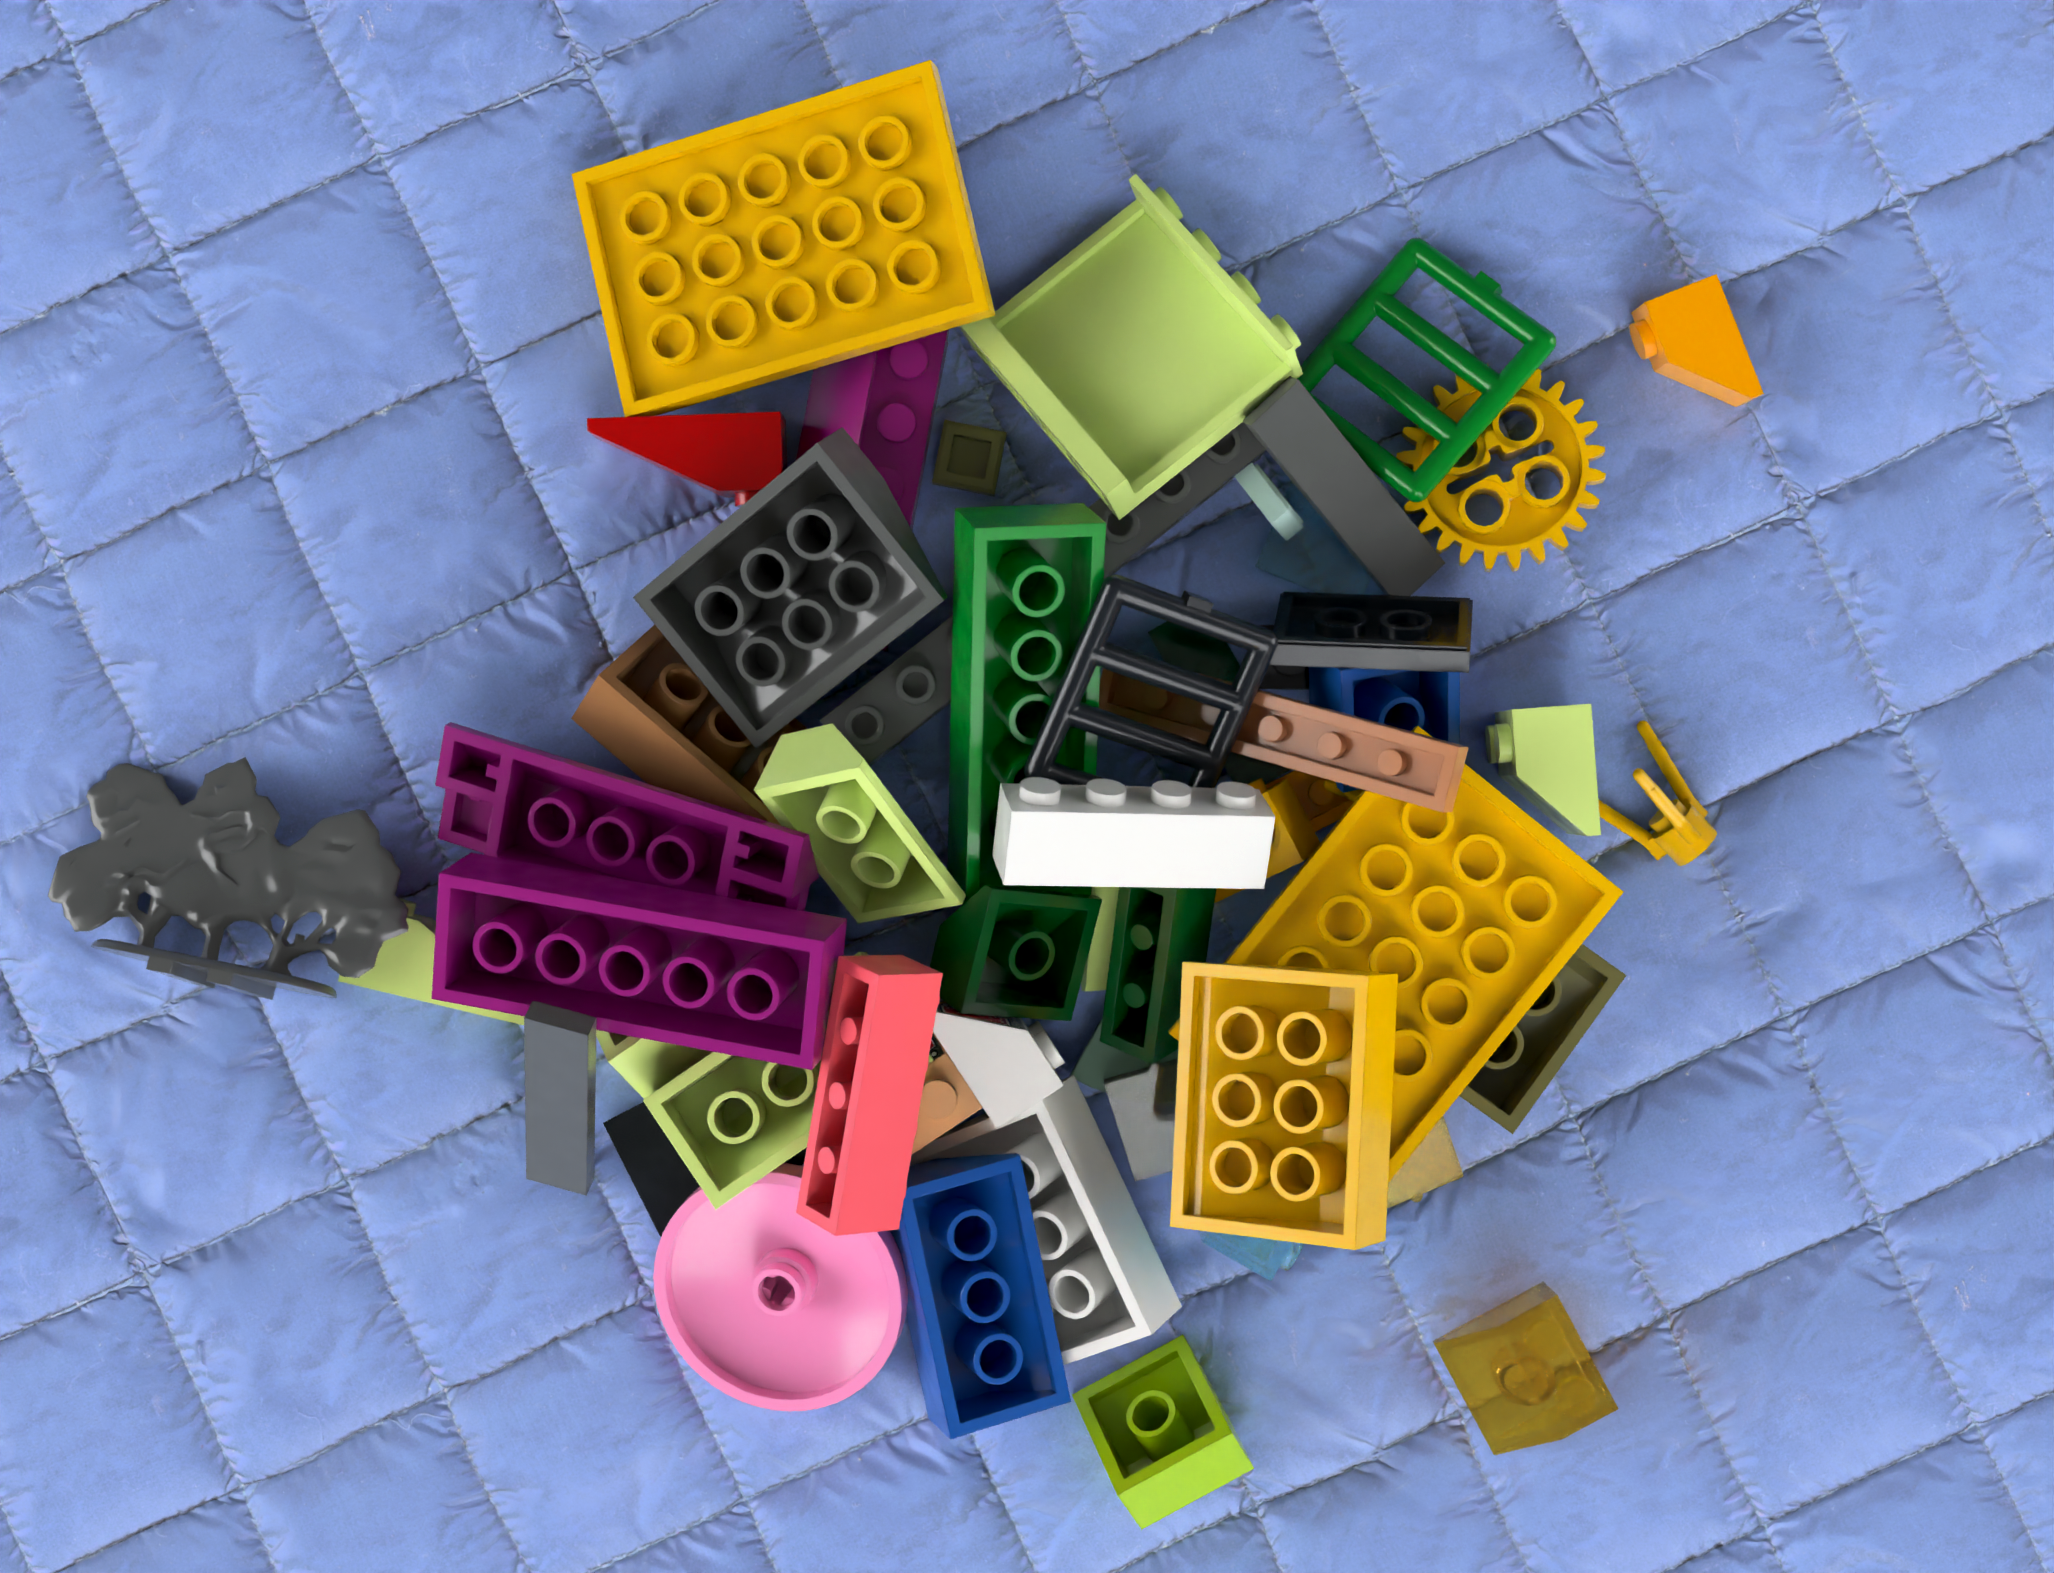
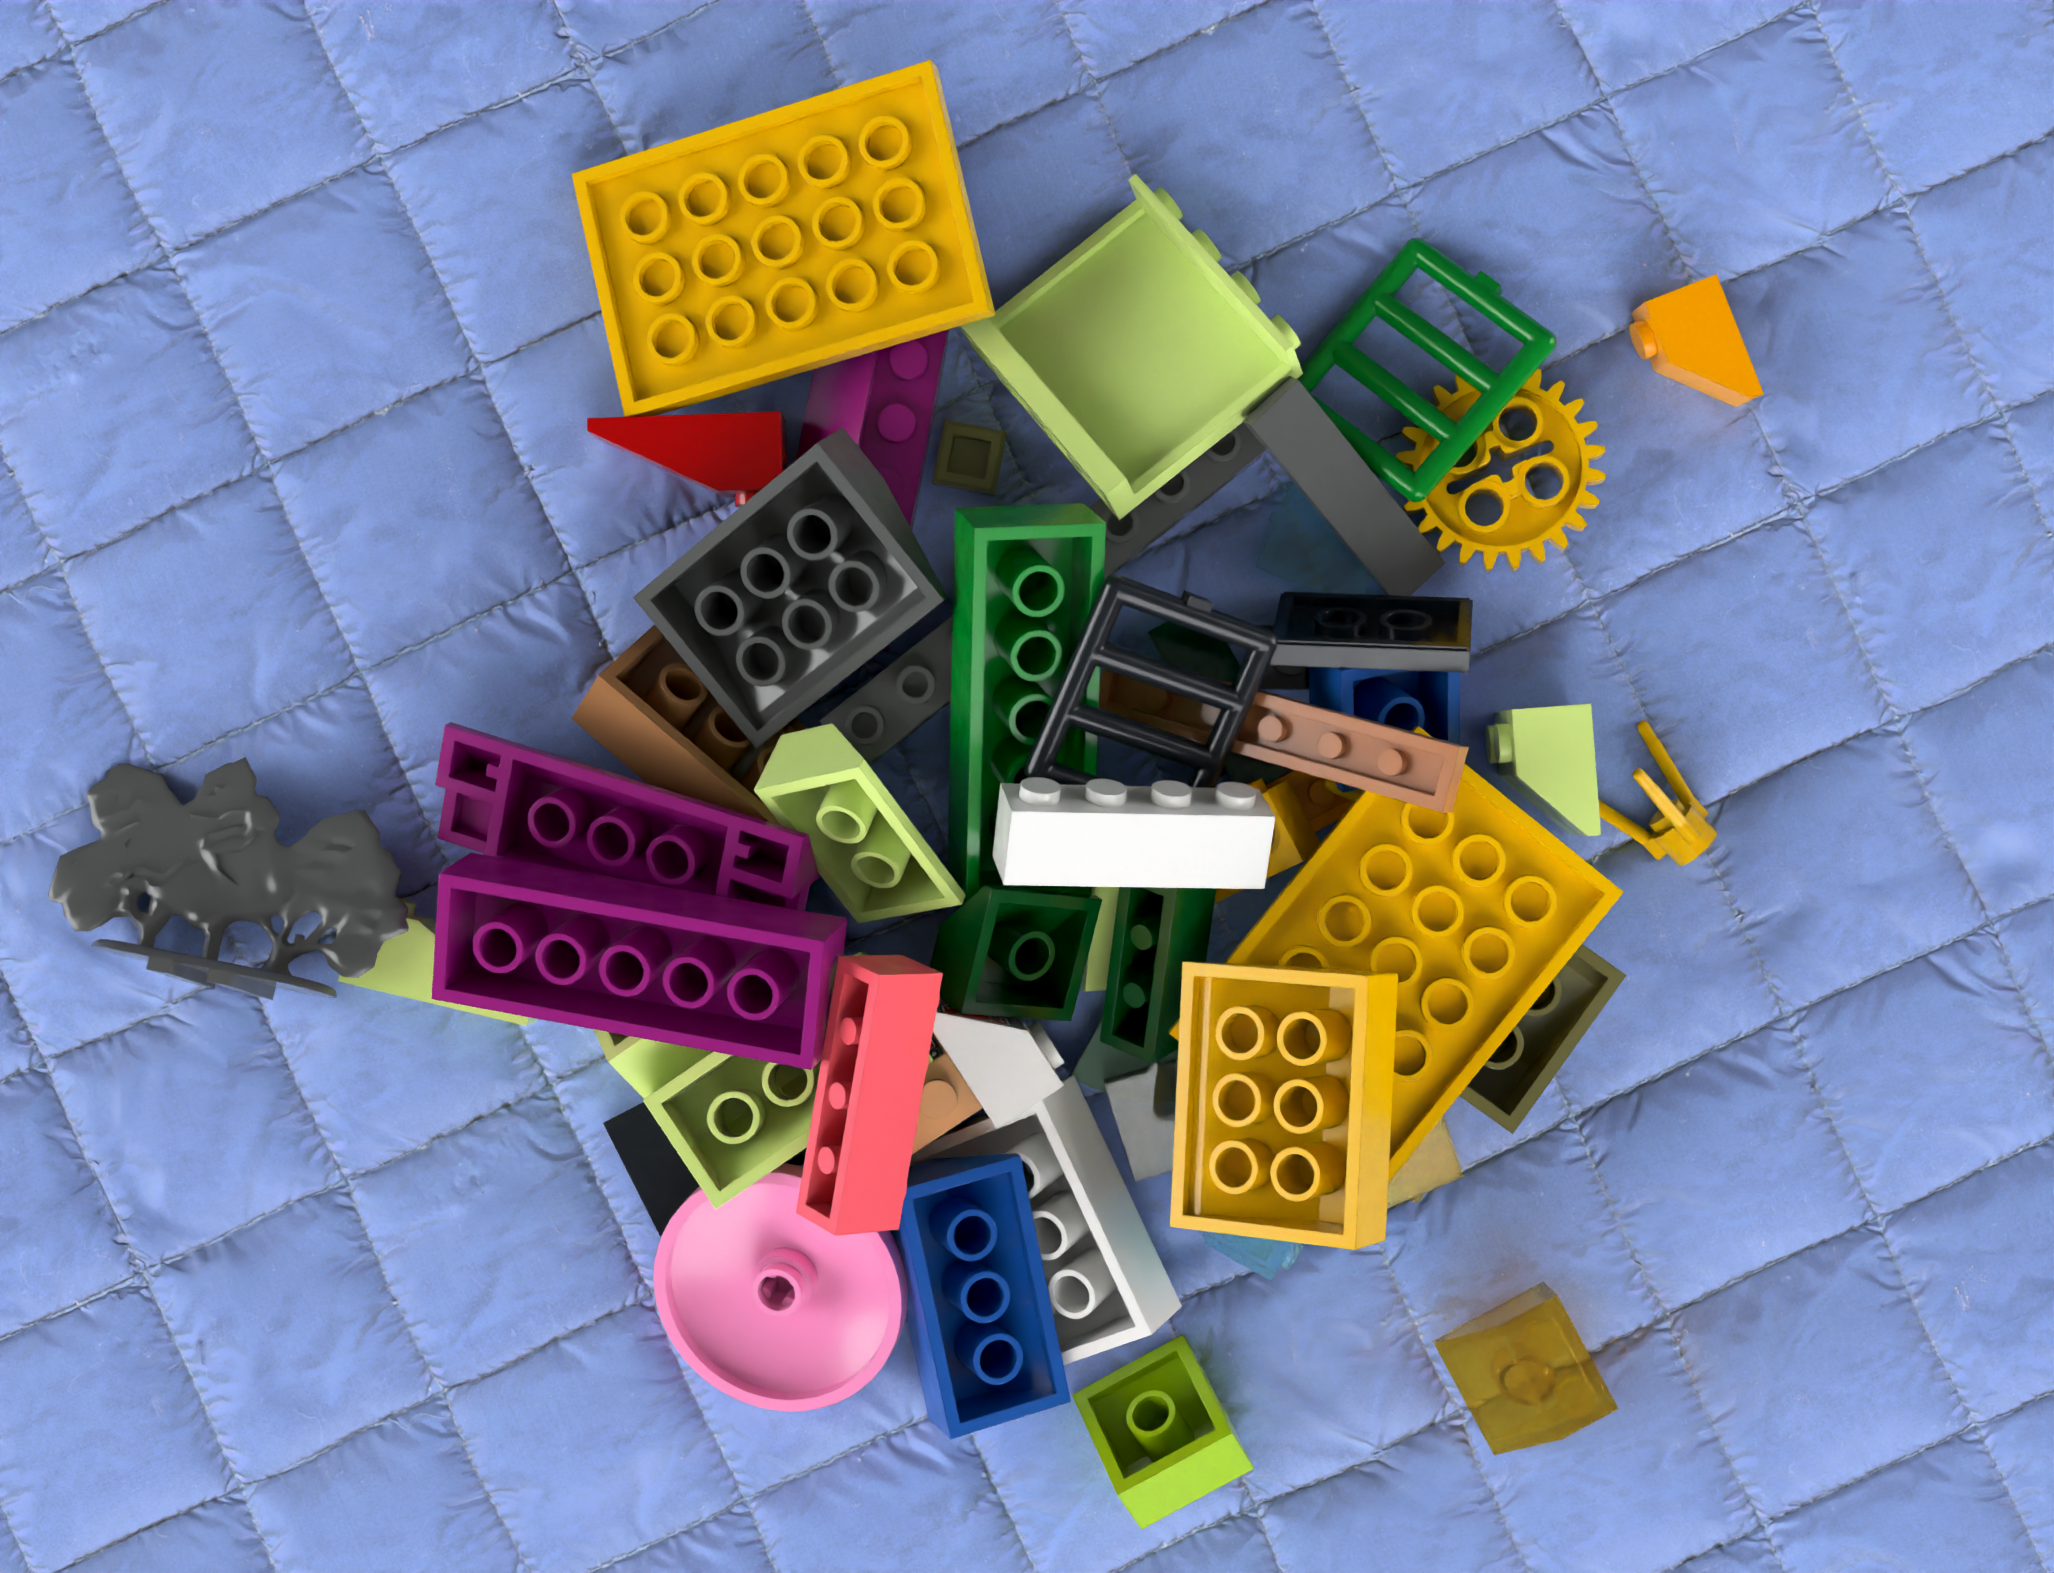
dark grey tile [524,1001,597,1196] -> none
light aqua tile [1234,462,1304,541] -> none

